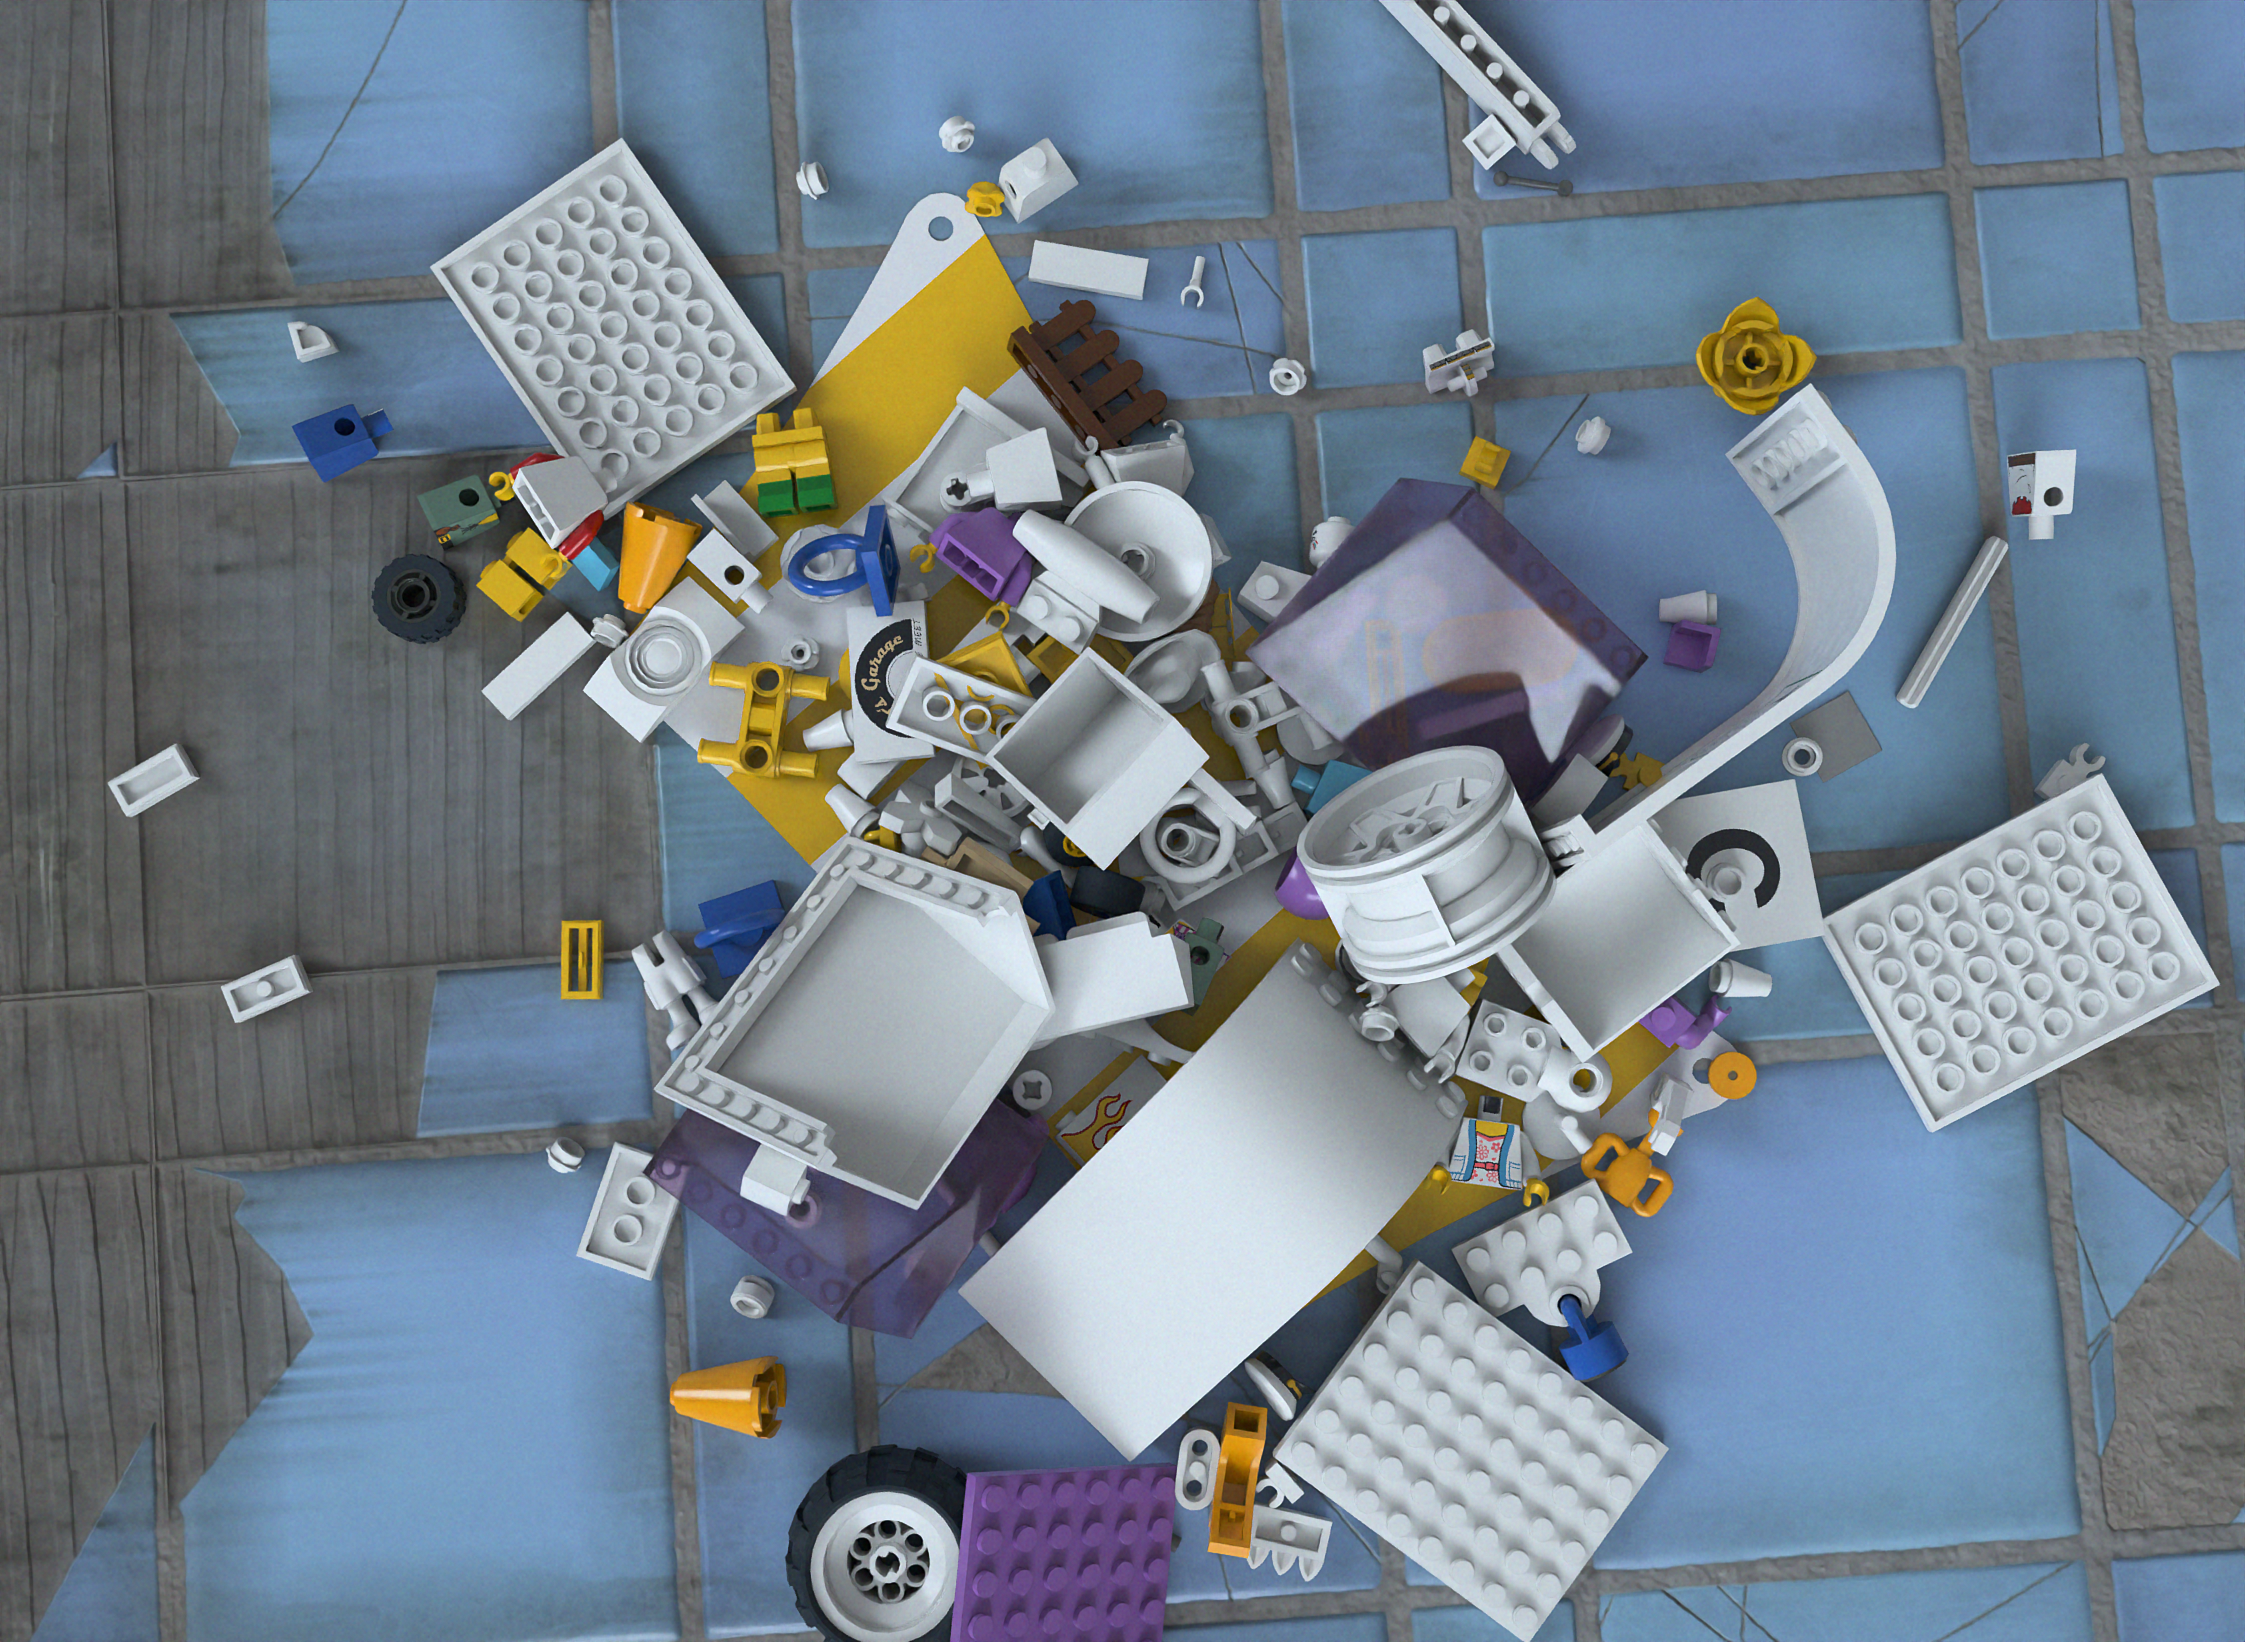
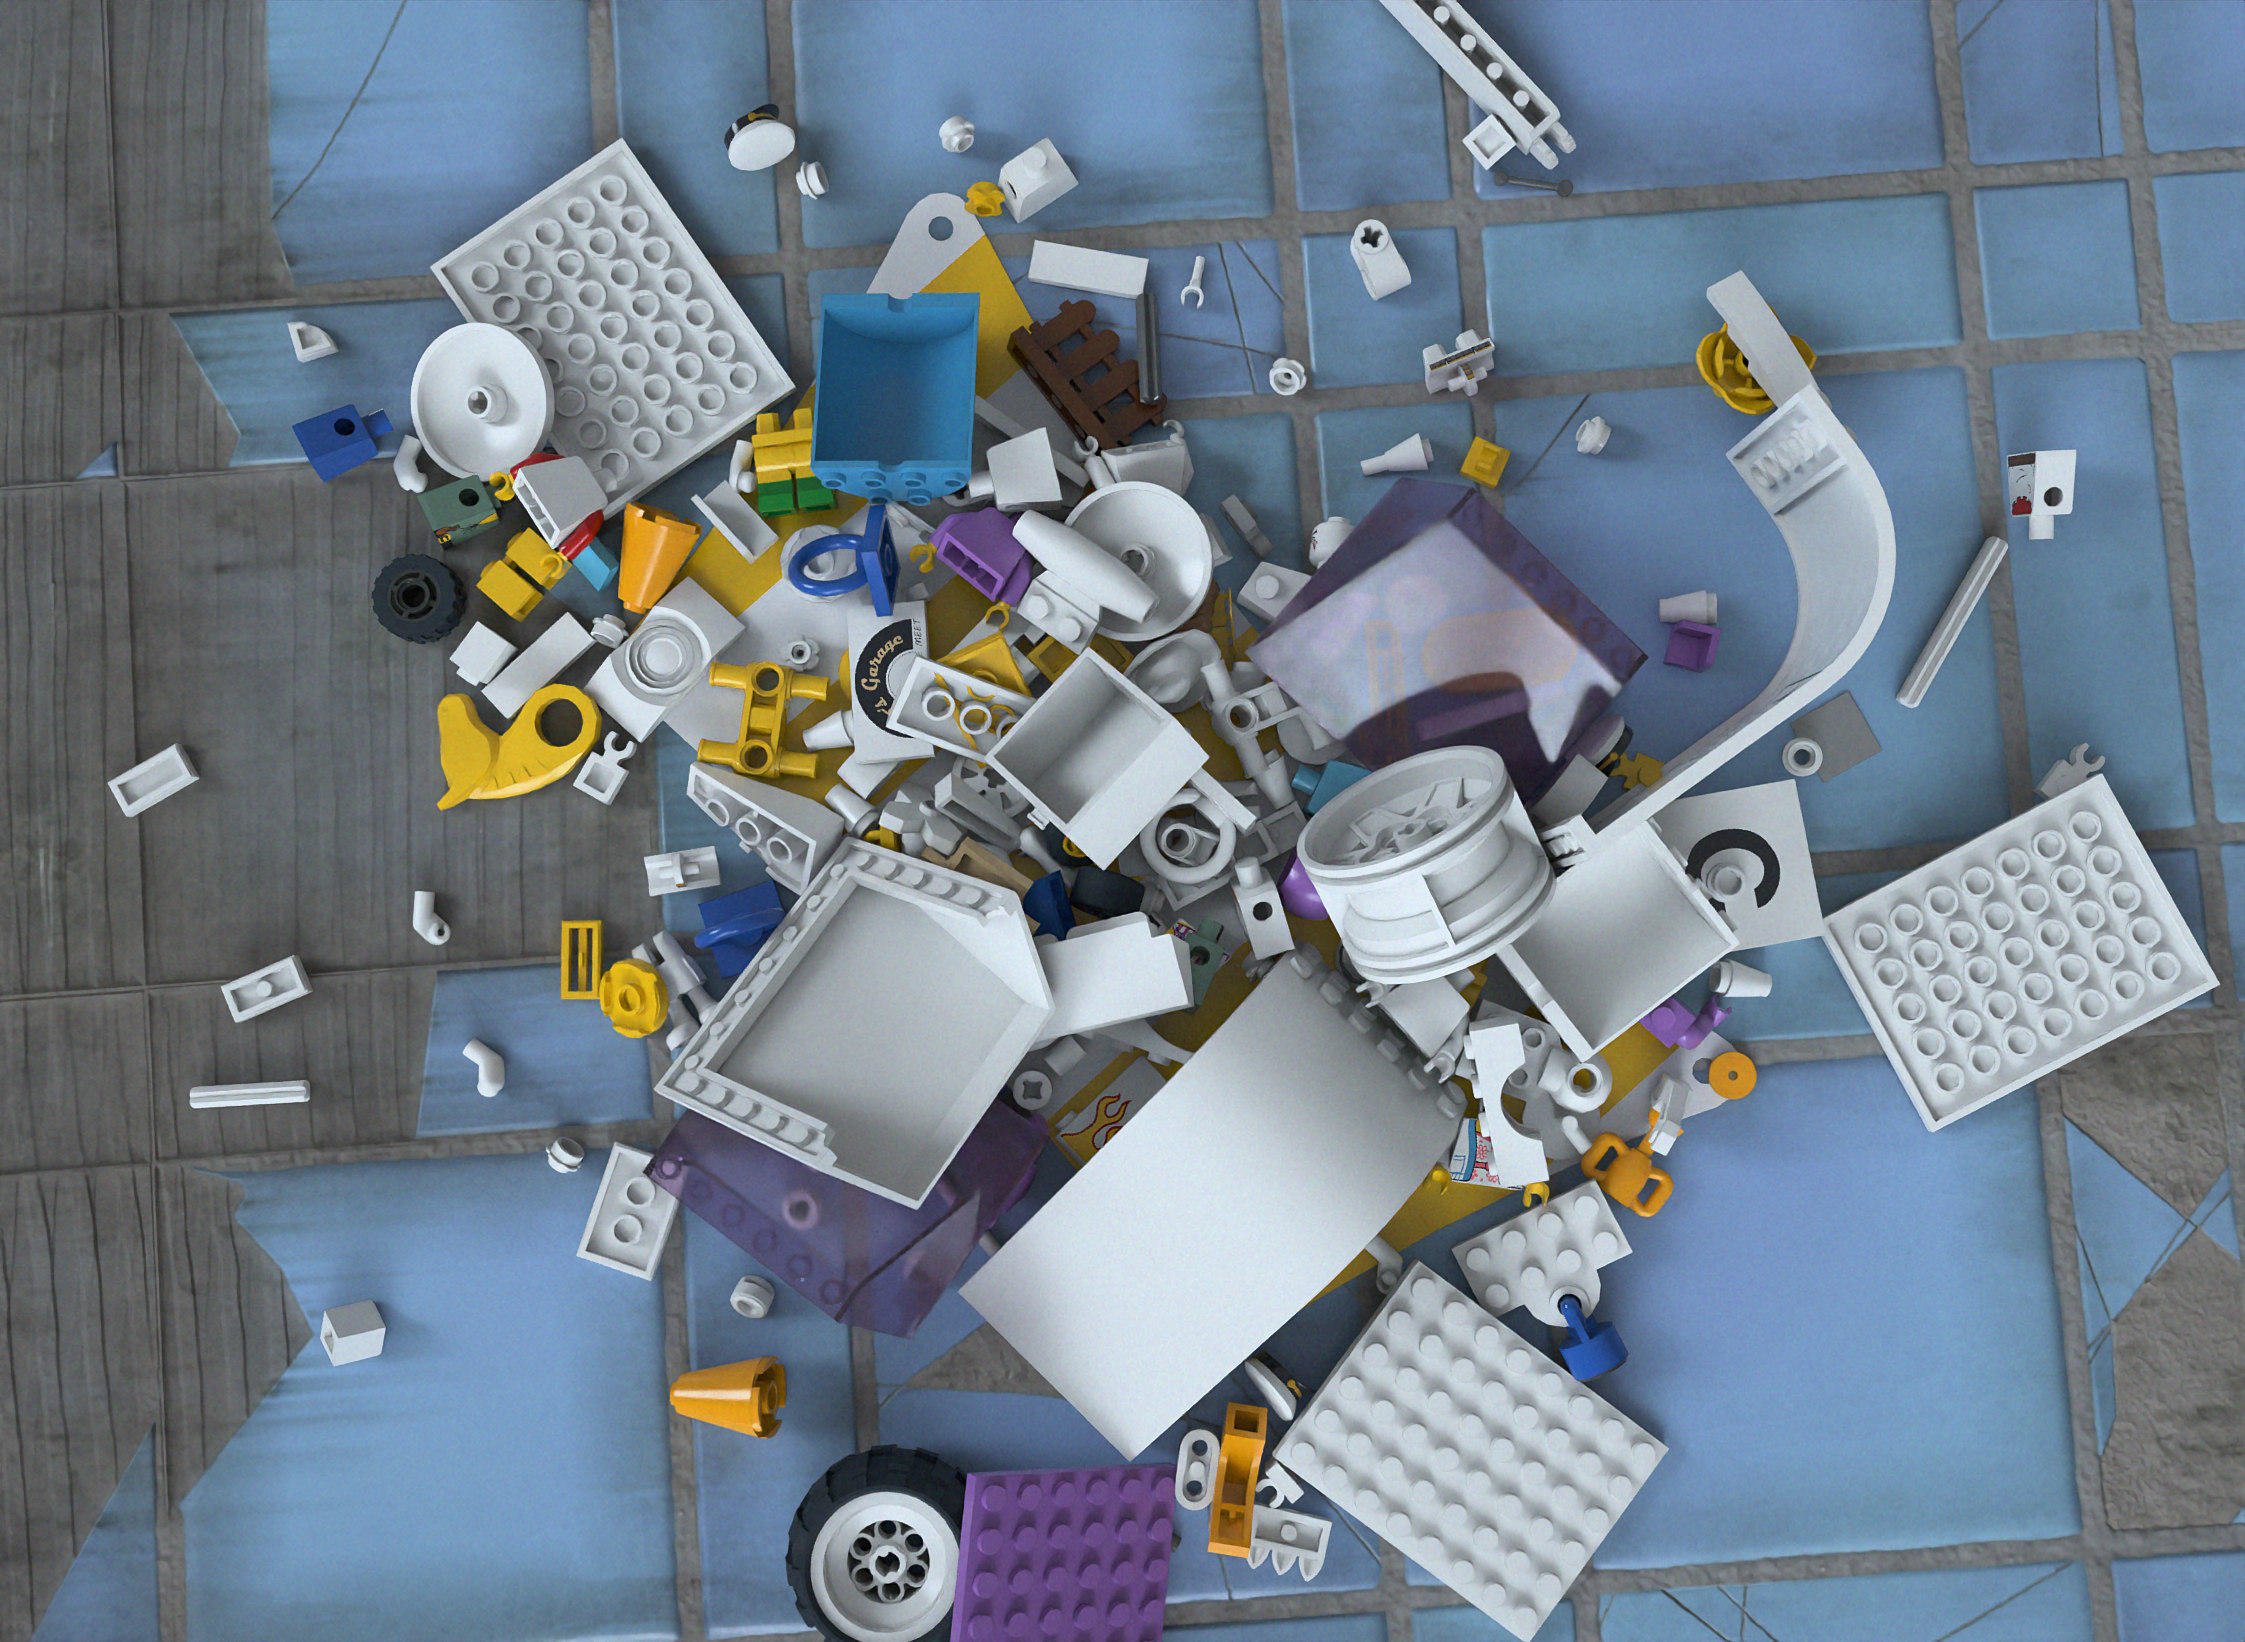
white torso [686,529,774,614] -> none
white brick [740,1143,811,1216] -> none
white plate [1359,1006,1399,1041] -> none
none -> white axle [190,1080,311,1108]
none -> white panel [320,1300,386,1366]
none -> white arm [393,435,428,493]
none -> white dish [411,323,555,482]
none -> white arm [413,891,451,945]
none -> yellow animal [436,683,603,811]
none -> white brick [450,621,519,686]
none -> white arm [463,1038,505,1097]
none -> white plate [573,731,637,805]
none -> yellow tile [599,958,669,1038]
none -> white hips [644,846,722,897]
none -> white wedge [687,761,845,896]
none -> white piece [724,104,796,171]
none -> white arm [729,440,757,493]
none -> dark azure cylinder [810,293,980,505]
none -> white hinge [1043,1034,1088,1078]
none -> dark grey axle [1135,293,1162,405]
none -> light grey plate [1220,494,1274,561]
none -> white torso [1229,856,1295,961]
none -> white plate [1241,951,1278,983]
none -> white piece [1350,219,1411,301]
none -> white cone [1360,433,1434,477]
none -> white arch [1463,1014,1549,1188]
none -> white slope [1706,270,1820,409]

